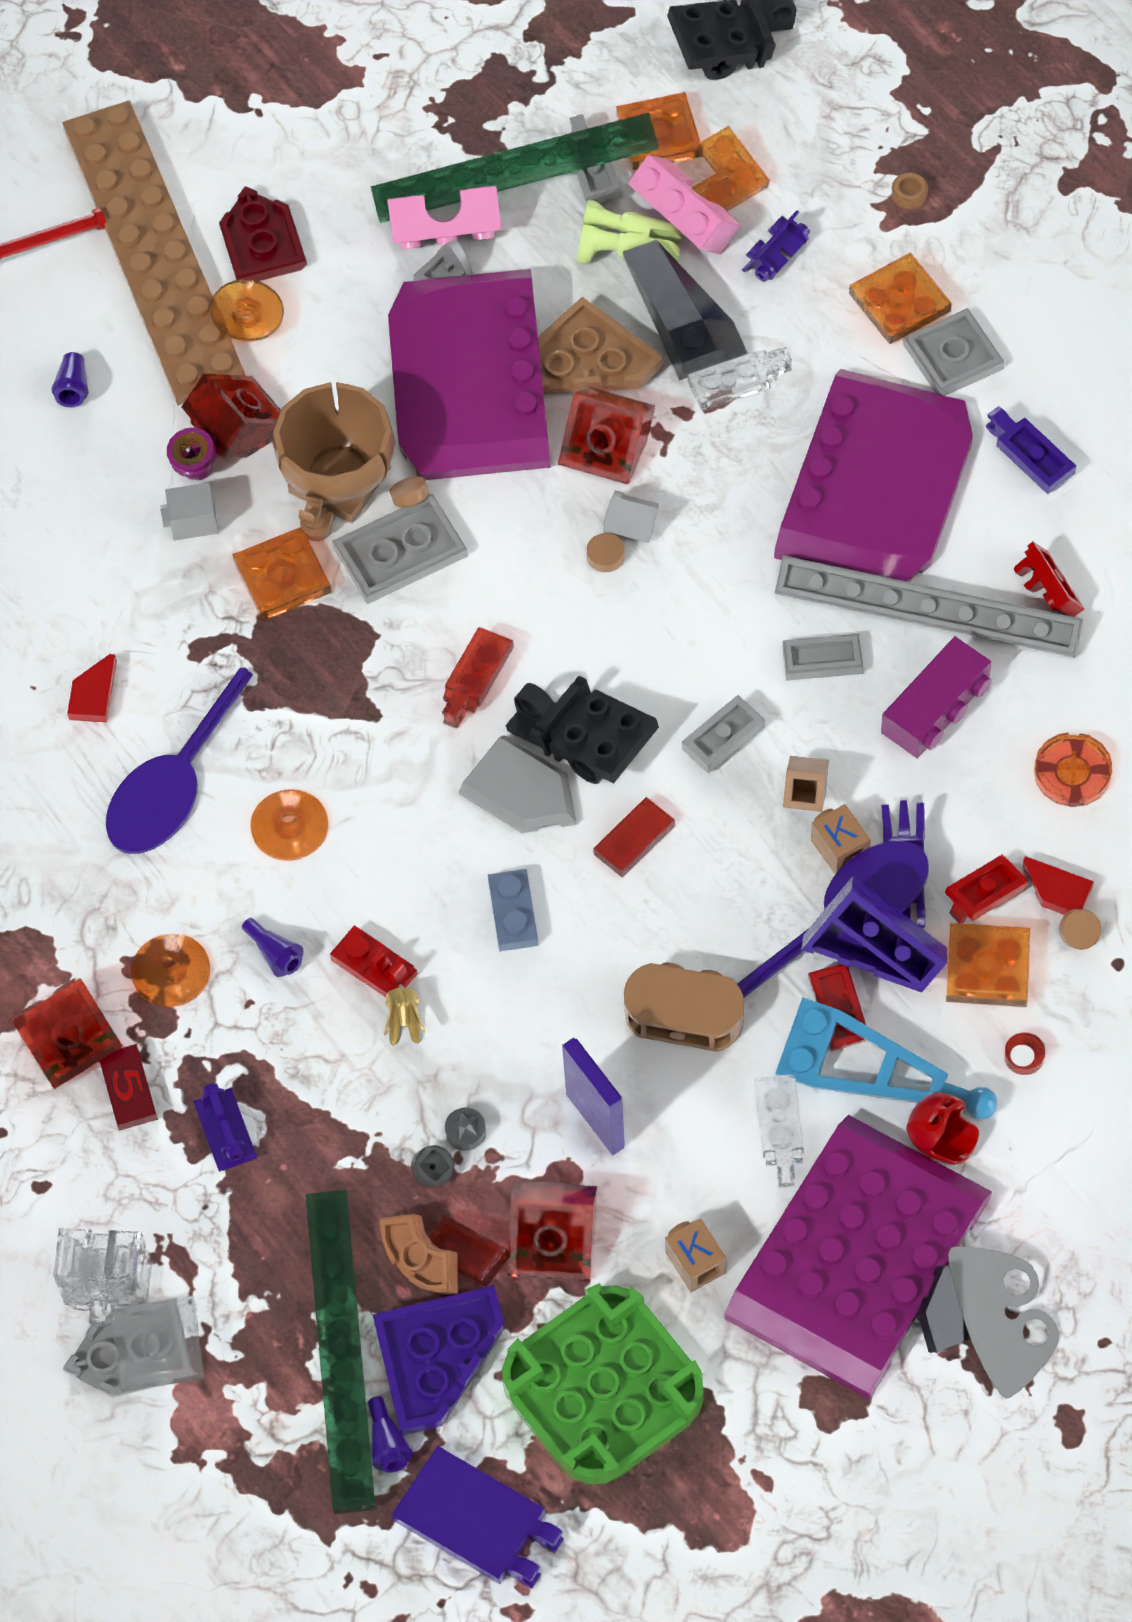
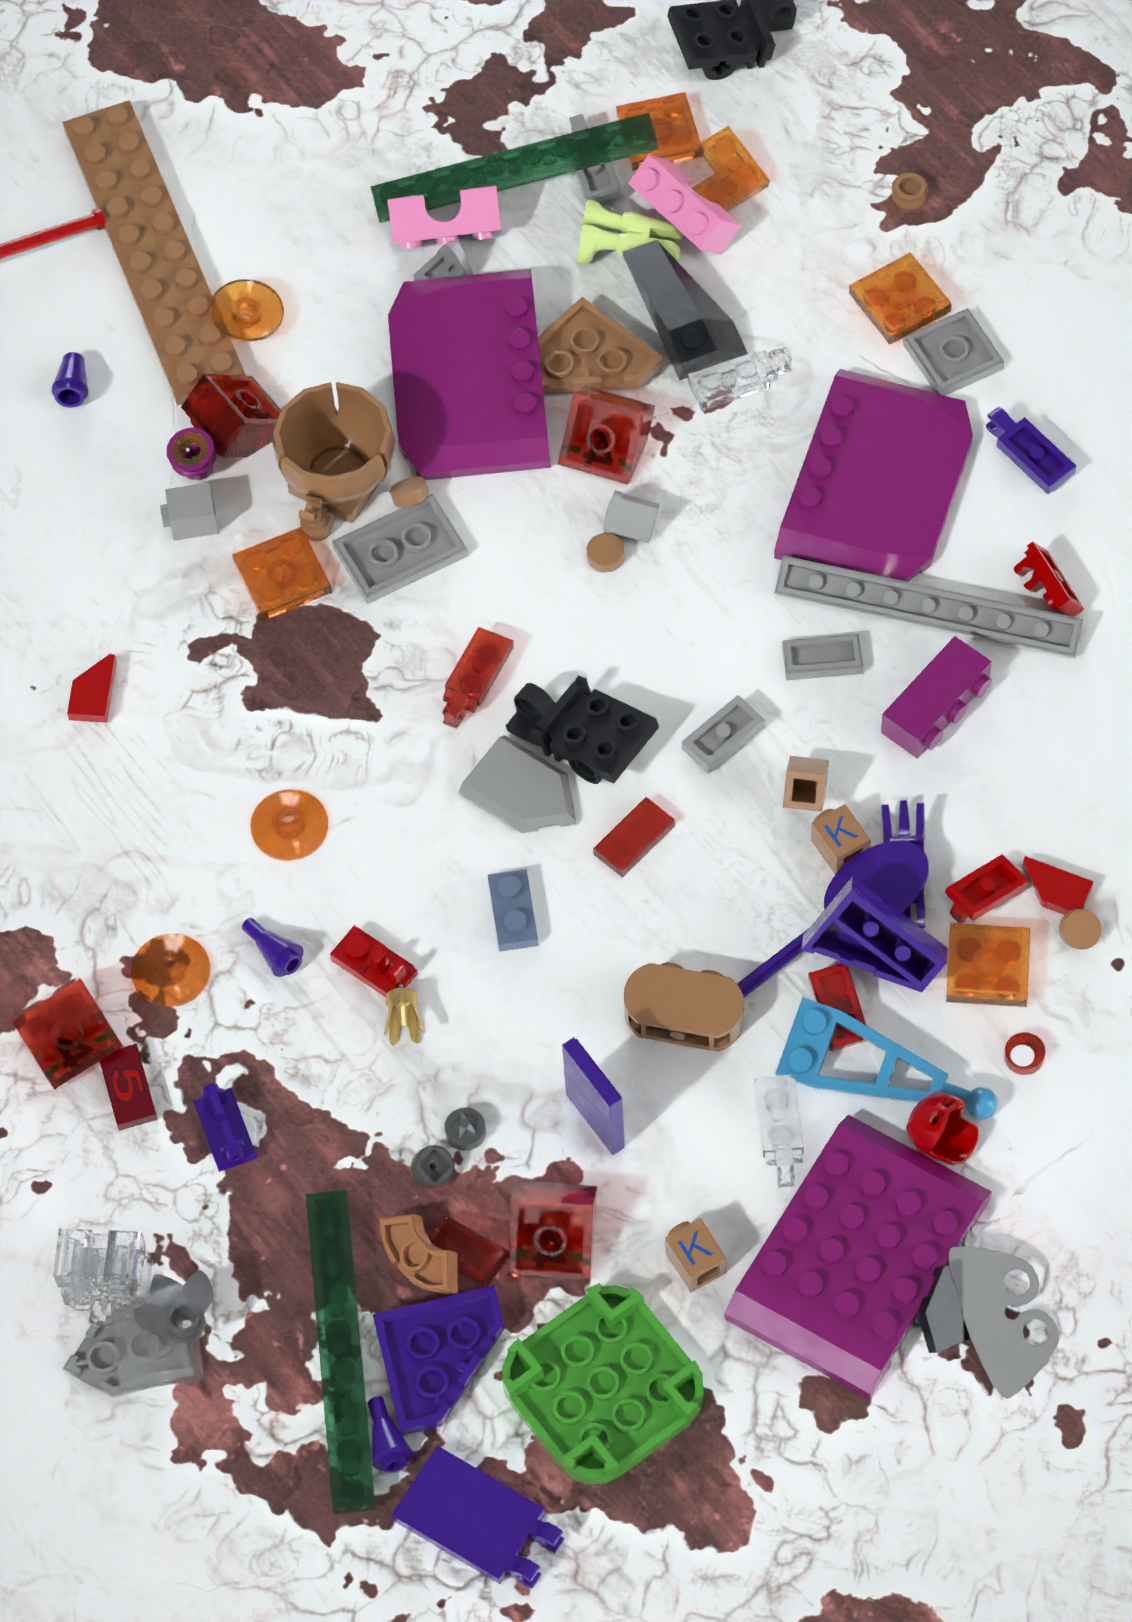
dark purple piece [106,667,253,854] -> none
dark red tile [219,186,307,285] -> none
dark purple hinge [742,210,810,282] -> none
clear orange tile [1033,733,1113,807] -> none
none -> flat silver plate [133,1270,213,1343]

